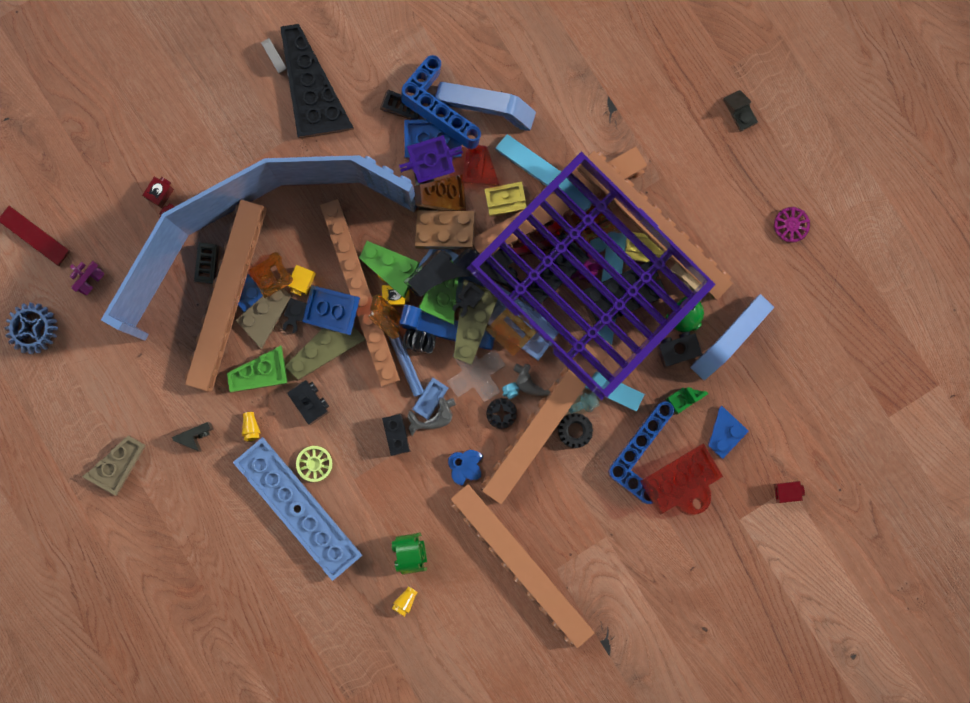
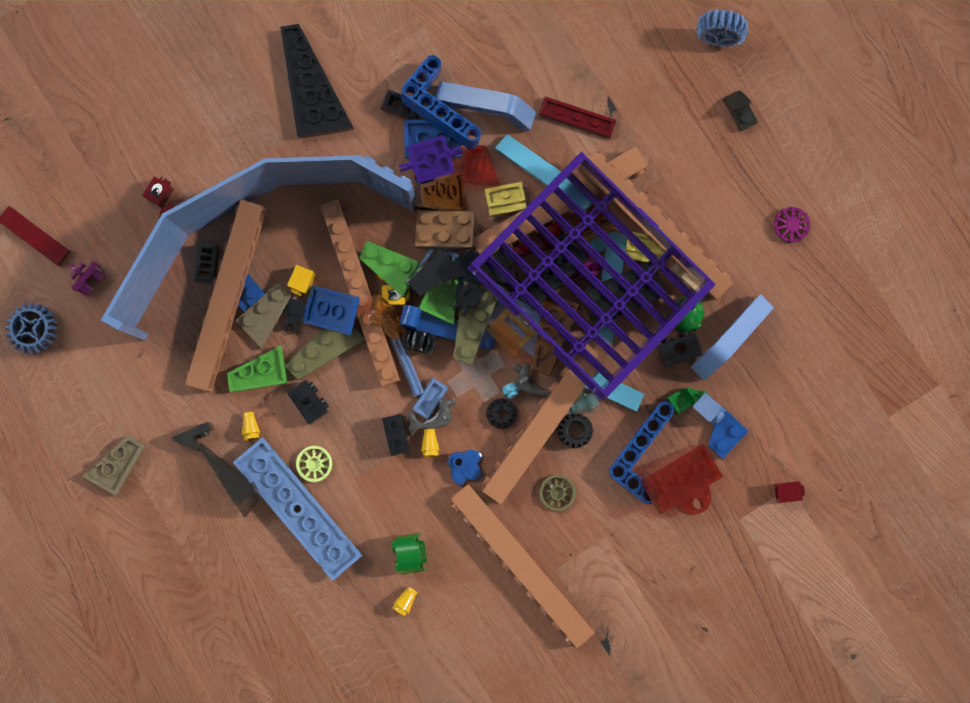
clear orange plate [249,252,293,298] -> none
light grey beam [261,38,287,73] -> none
none -> clear smoke wedge [198,443,259,517]
none -> yellow cone [421,429,440,458]
none -> reddish brown wing [532,297,580,377]
none -> dark red tile [539,96,616,139]
none -> olive wheel [540,475,576,511]
none -> medium blue brick [693,393,726,424]
none -> medium blue gear [696,9,748,48]

